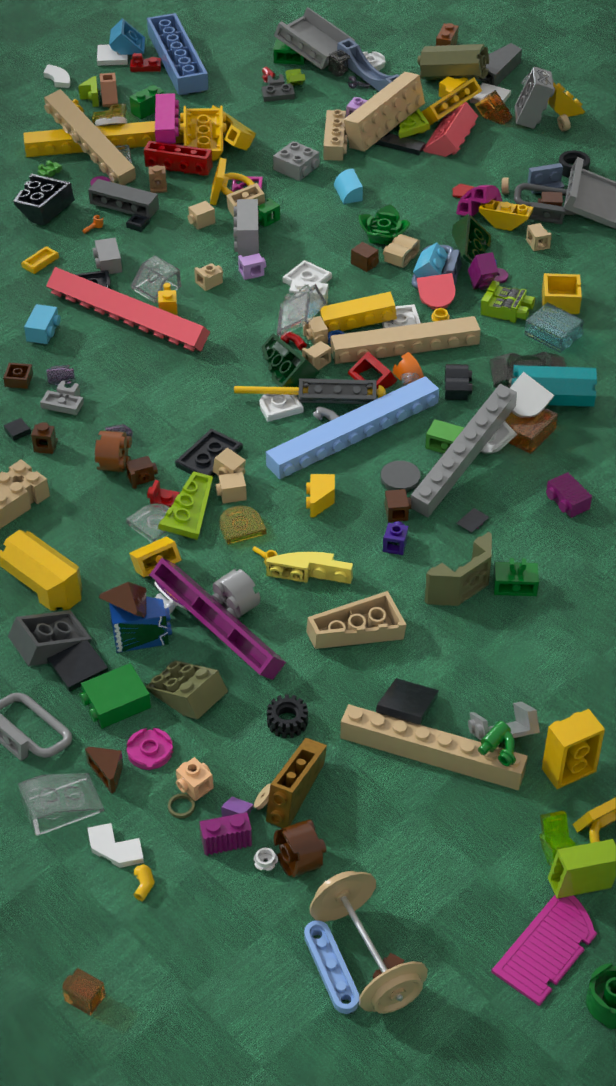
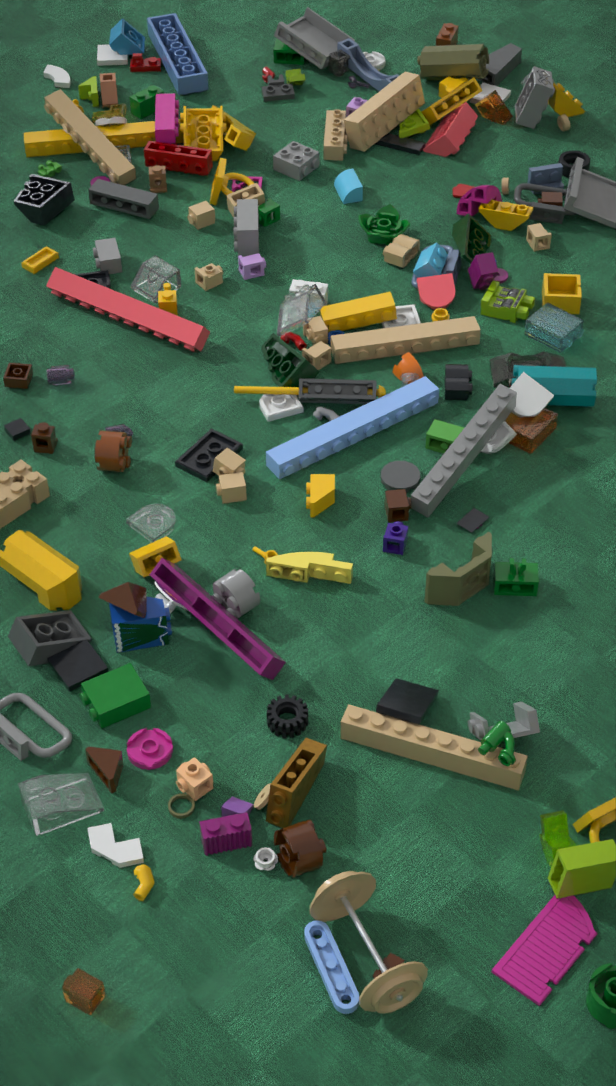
medium azure brick [24,304,61,344] -> none
light grey plate [40,381,84,415] -> none
orange hand [82,215,104,234] -> none
reddish brown brick [125,456,158,489] -> none
black tile [126,214,150,232] -> none
olive slope [146,660,228,719] -> none
red bracket [147,480,180,510] -> none
lime wing [157,471,213,540] -> none
clear yellow tile [220,506,266,544] -> none
white tile [282,260,332,286] -> none
tan wedge [306,591,406,649] -> none
red tile [348,351,398,389] -> none
reddish brown brick [351,242,379,272] -> none
yellow brick [542,709,605,789] -> none
magenta brick [546,472,592,518] -> none

